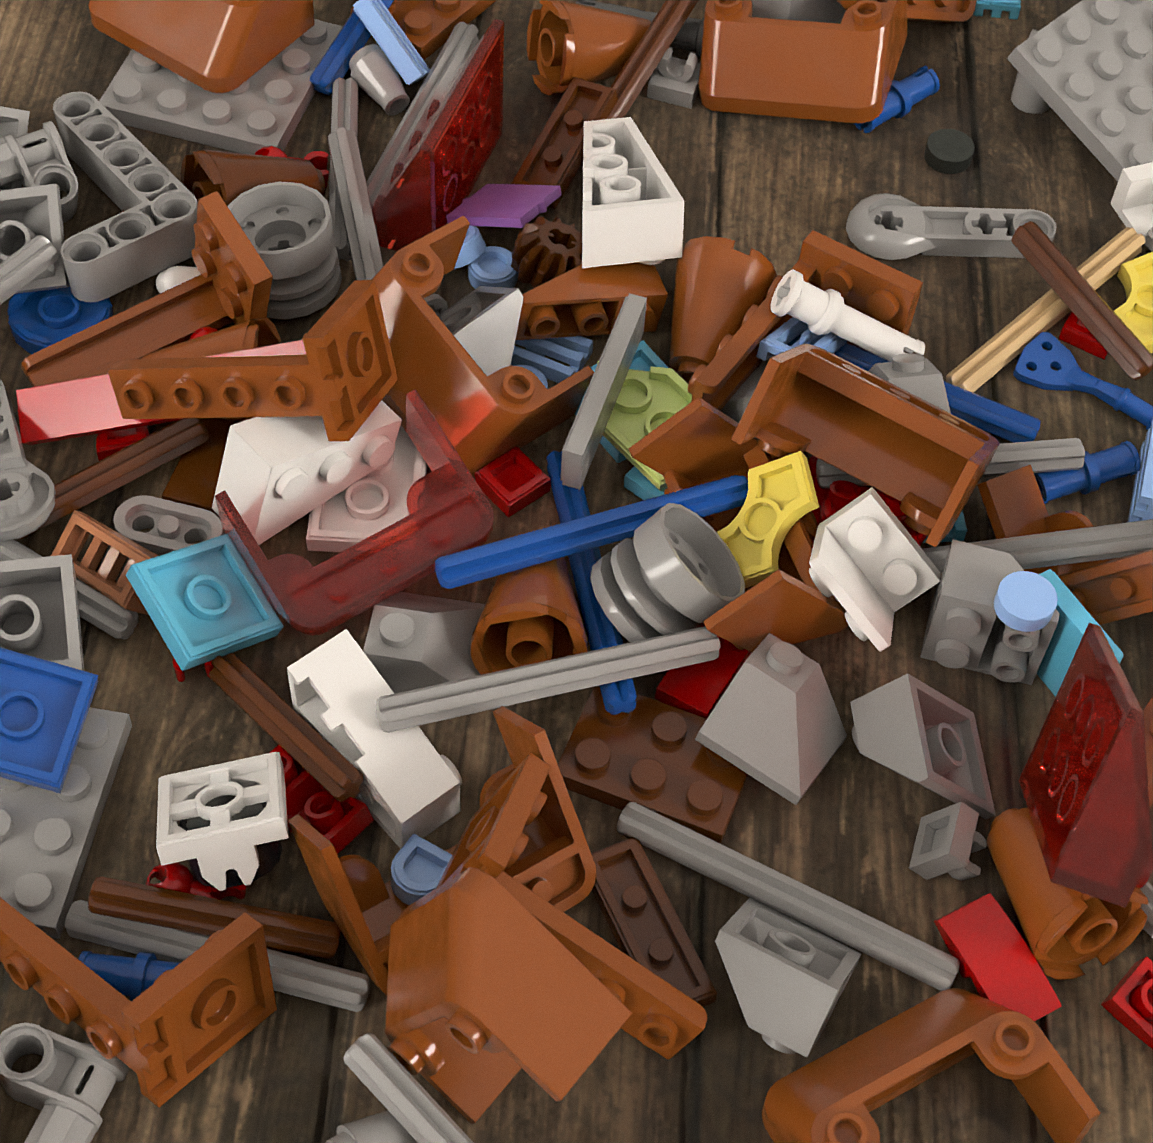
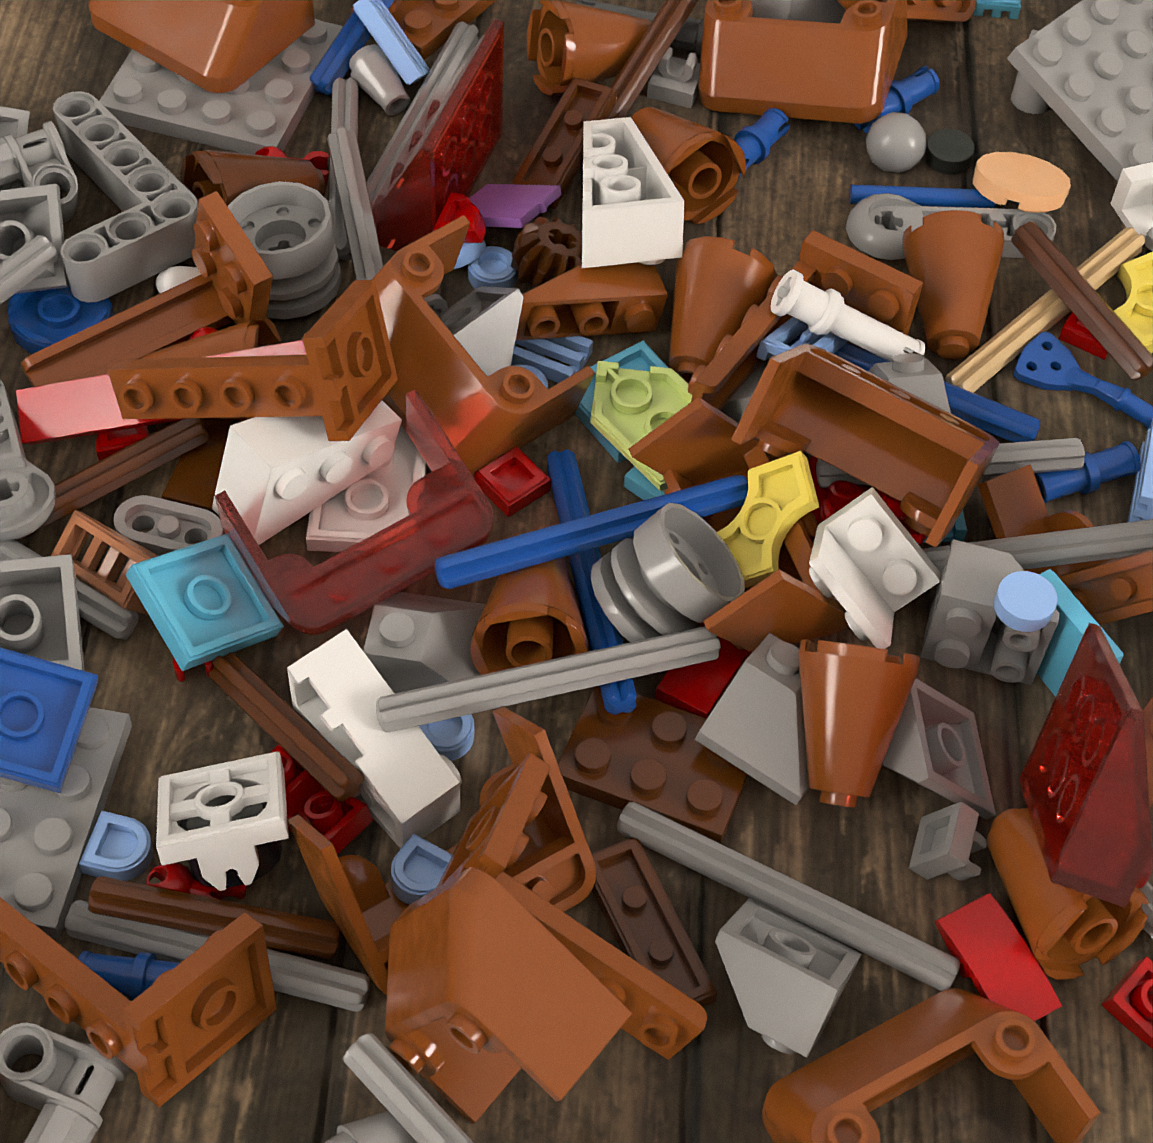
light grey tile [560,293,647,490] -> none
none -> light blue tile [79,811,153,881]
none -> light blue tile [419,714,474,761]
none -> red tile [432,193,486,243]
none -> dark orange cone [631,107,746,224]
none -> blue pin [734,108,790,179]
none -> dark orange cone [798,639,920,808]
none -> blue bar [849,184,995,208]
none -> light grey piece [866,112,926,173]
none -> dark orange cone [902,210,1004,360]
none -> light nougat tile [973,152,1071,212]

